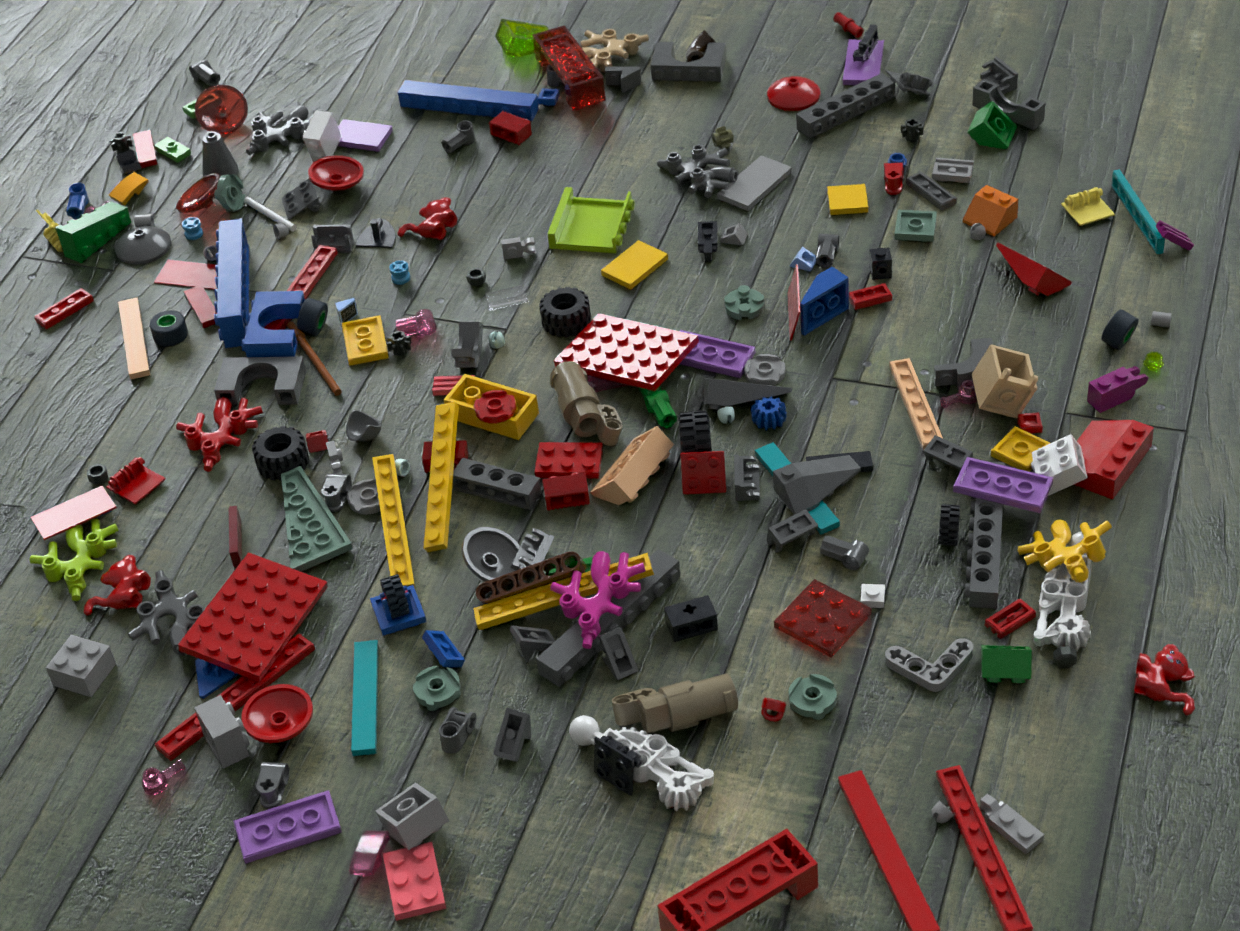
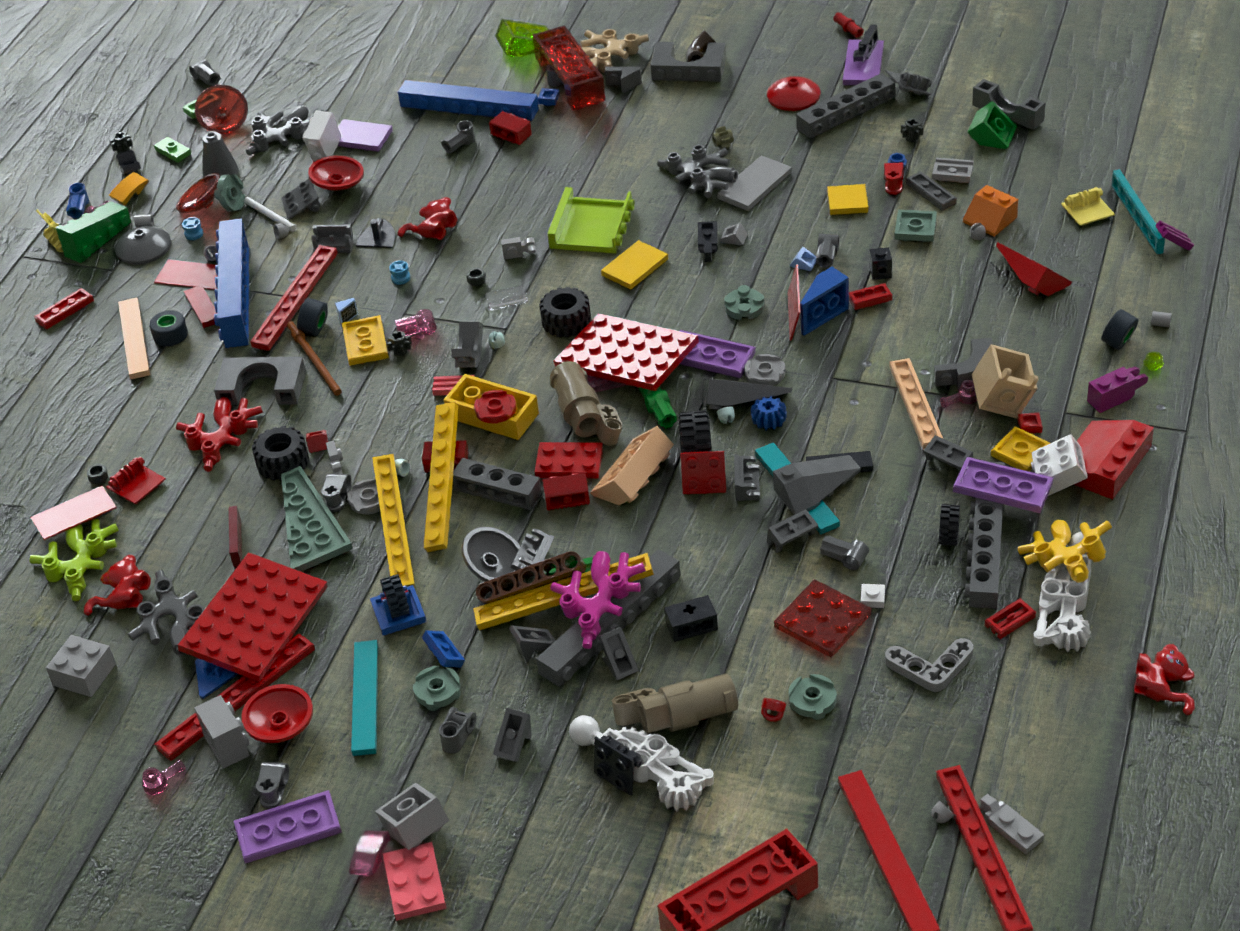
tile [133,130,158,168] -> none
blue arch [242,291,305,357] -> none
dark grey helmet [346,410,382,442] -> none
dark grey hinge [980,57,1018,94] -> none
green slope [981,645,1032,683] -> none
pearl dark grey tile [1053,646,1077,669] -> none

